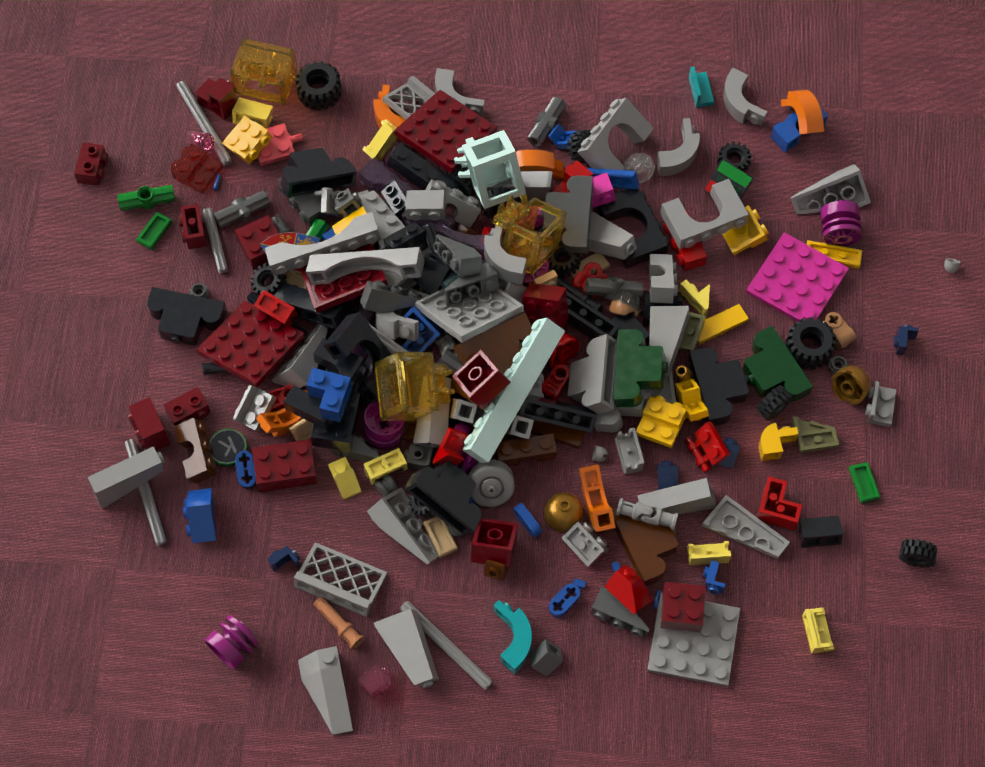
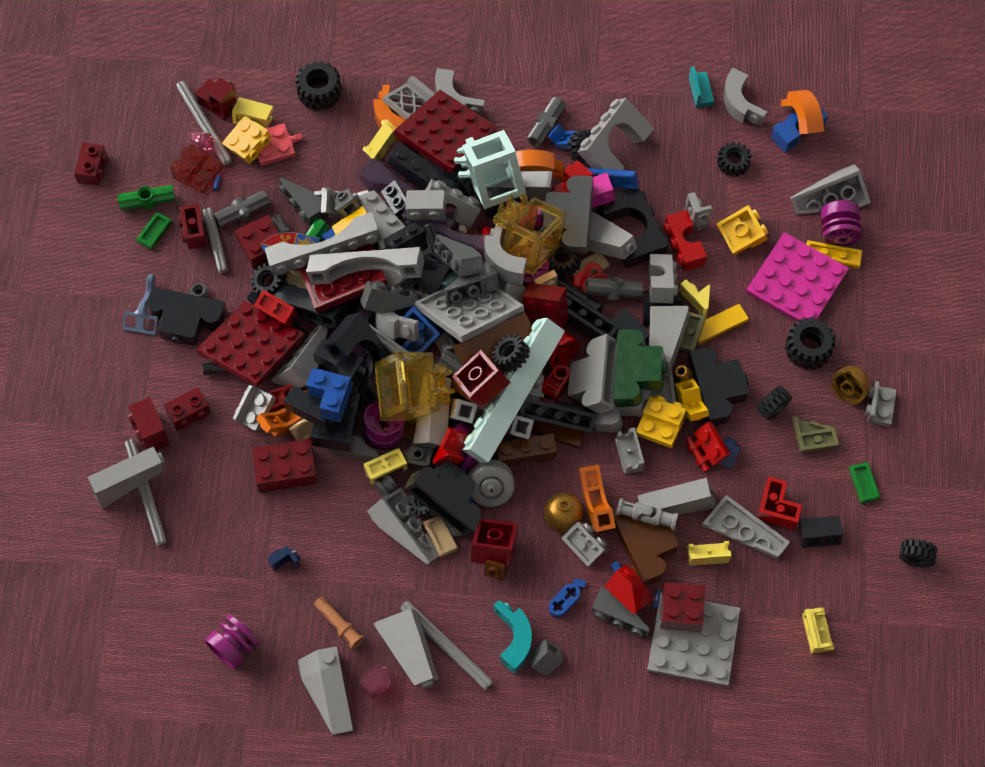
reddish brown arch [174,418,216,483] -> none
blue brick [183,488,217,543] -> none
black tile [209,429,248,467] -> none
clear yellow piece [230,38,297,104] -> none
blue beam [235,450,256,488] -> none
black brick [281,148,357,197] -> none
light grey fence [294,542,387,617] -> none
light yellow slope [328,457,362,500] -> none
blue beam [512,503,542,538] -> none
light grey hinge [592,446,608,462] -> none
piece [609,290,644,316] -> none
clear piece [623,153,655,184] -> none
dark blue bracket [656,460,678,490] -> none
light grey arch [657,118,700,176] -> none
light grey arch [660,179,749,249] -> none
tile [703,159,754,200] -> none
blue bracket [703,560,726,594] -> none
dark green brick [742,326,813,402] -> none
yellow brick [758,423,799,461] -> none
medium nougat piece [823,312,856,350] -> none
dark grey plate [828,356,848,374] -> none
dark blue bracket [893,325,919,355] -> none
light grey hinge [944,258,960,273] -> none
none -> sand blue piece [122,274,158,335]
none -> black tyre [492,334,530,373]
none -> light grey bracket [684,192,712,230]

